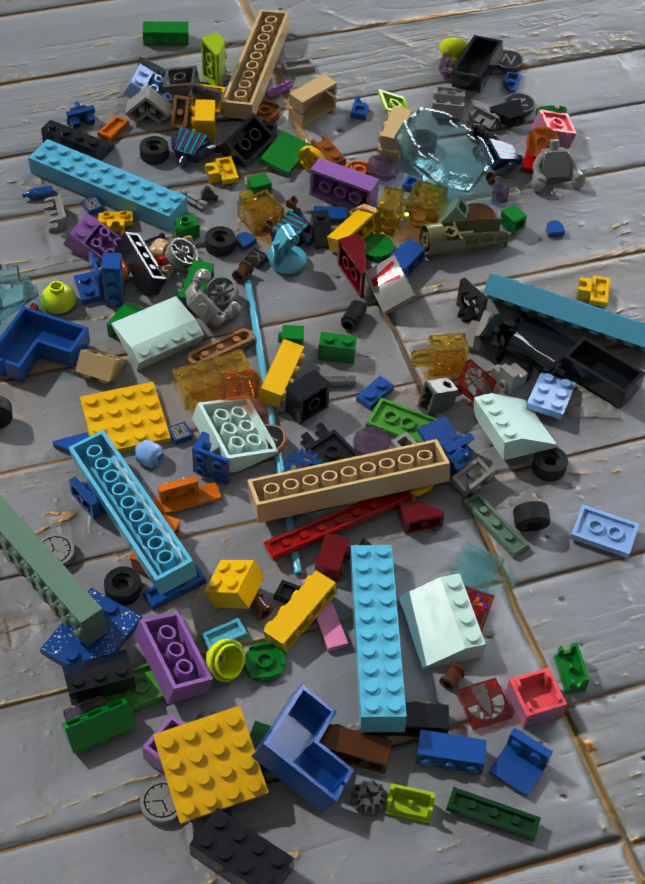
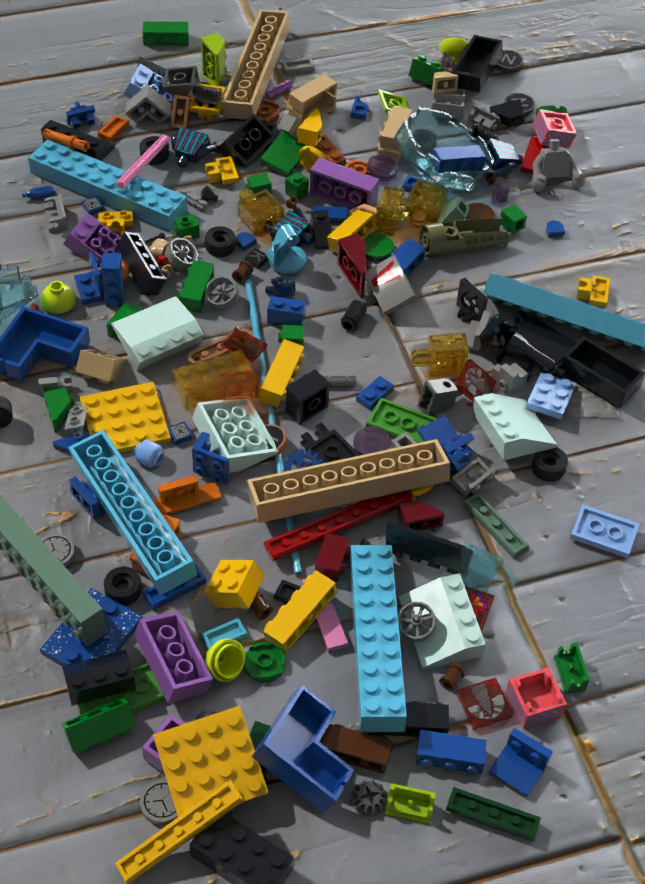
axle [63,695,106,721] -> none
light grey torso [185,268,241,327] -> none
yellow brick [192,100,216,144] -> none
green brick [318,332,357,364] -> none
blue tile [503,71,522,94] -> none
black tyre [513,501,551,532] -> none
orange tile [526,126,558,157] -> none
none -> light grey plate [38,375,73,396]
none -> orange pin [42,129,89,152]
none -> green slope [43,387,74,432]
none -> light grey hinge [65,405,88,439]
none -> yellow tile [115,780,244,884]
none -> bright pink axle [116,134,169,189]
none -> clear red tile [220,327,268,363]
none -> dark blue piece [265,277,296,296]
none -> blue brick [267,296,306,326]
none -> light grey tile [277,113,301,135]
none -> green brick [285,171,309,201]
none -> yellow slope [296,108,322,147]
none -> black slope [386,521,473,575]
none -> light grey wheel [398,601,436,642]
none -> green brick [408,55,445,86]
none -> blue brick [431,145,486,173]
none -> tan slope [432,71,458,94]

